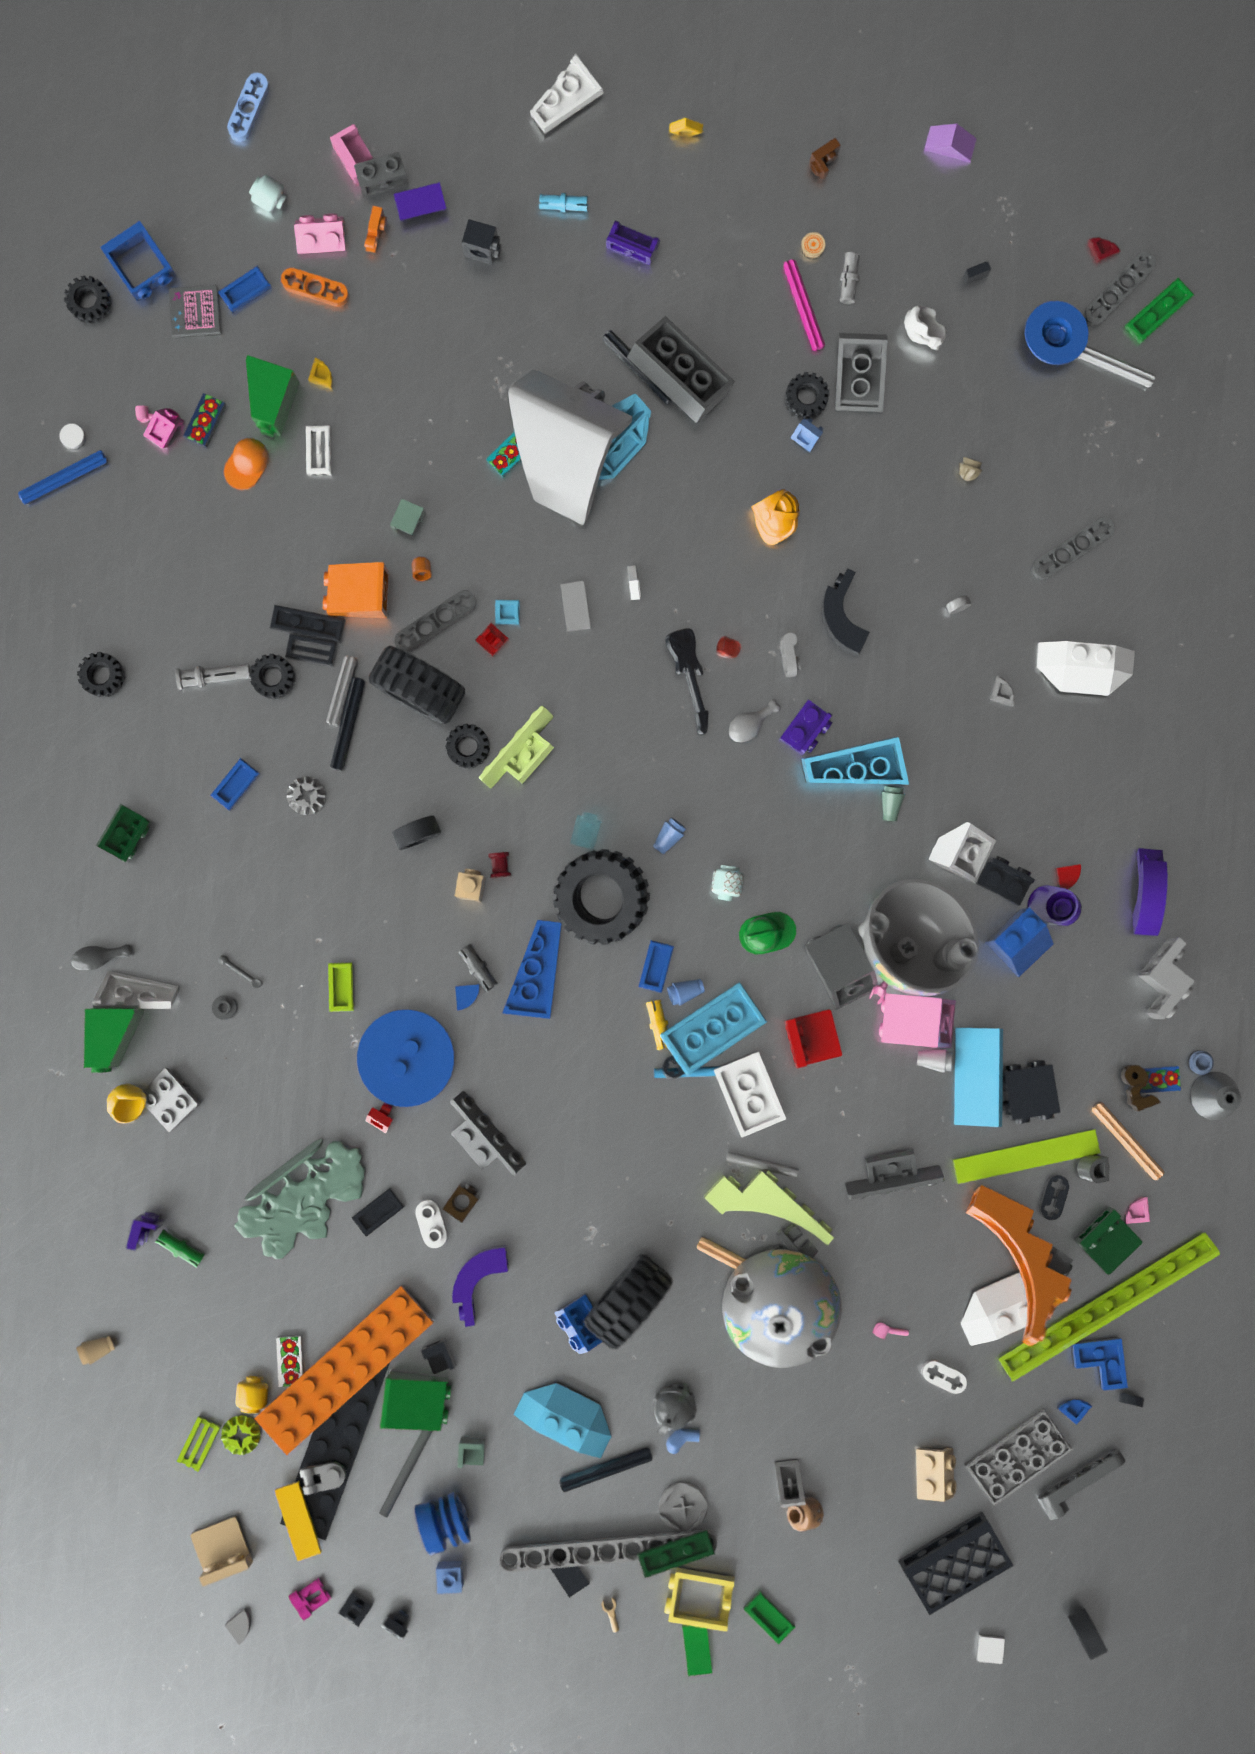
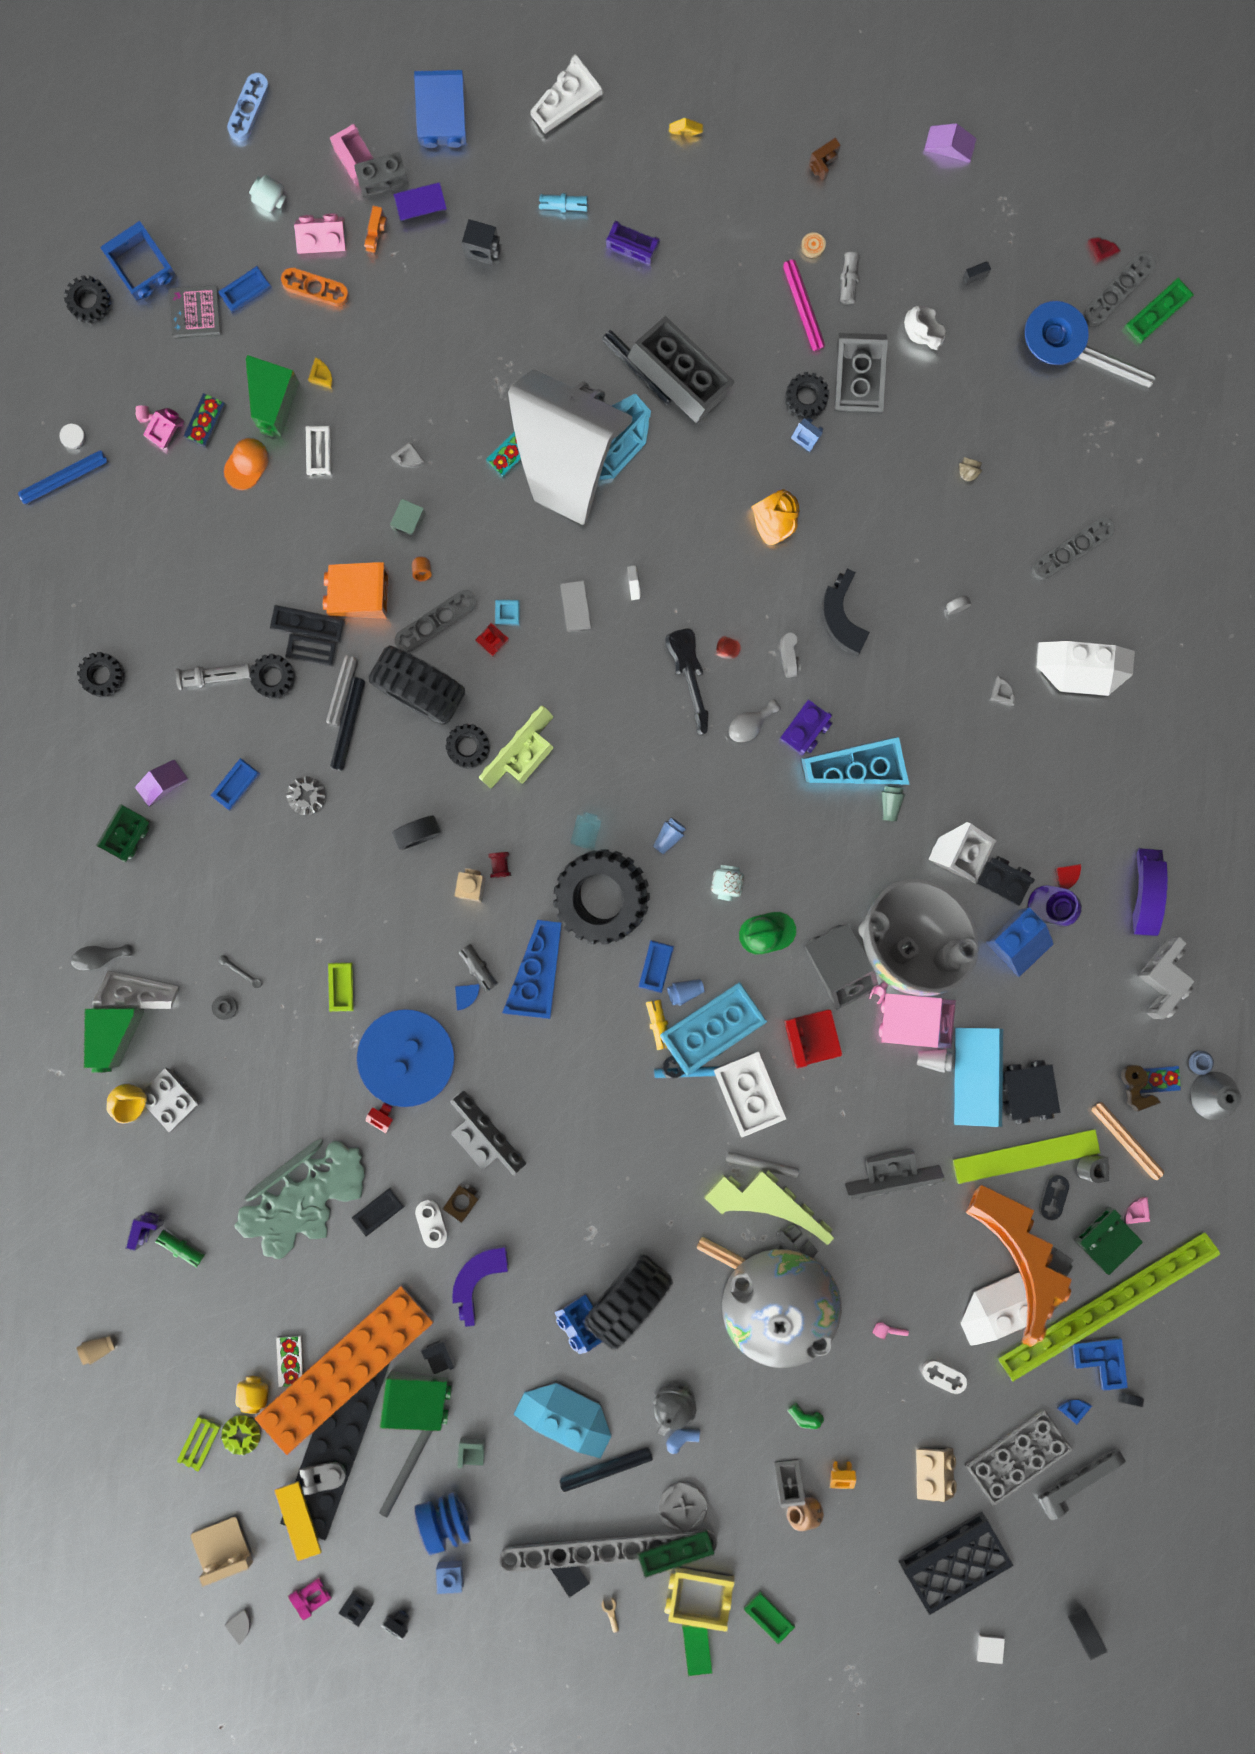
none -> medium lavender slope [135,760,188,807]
none -> light grey tile [391,442,425,467]
none -> slope [414,70,467,148]
none -> green arm [788,1403,824,1430]
none -> light orange tile [829,1461,856,1489]

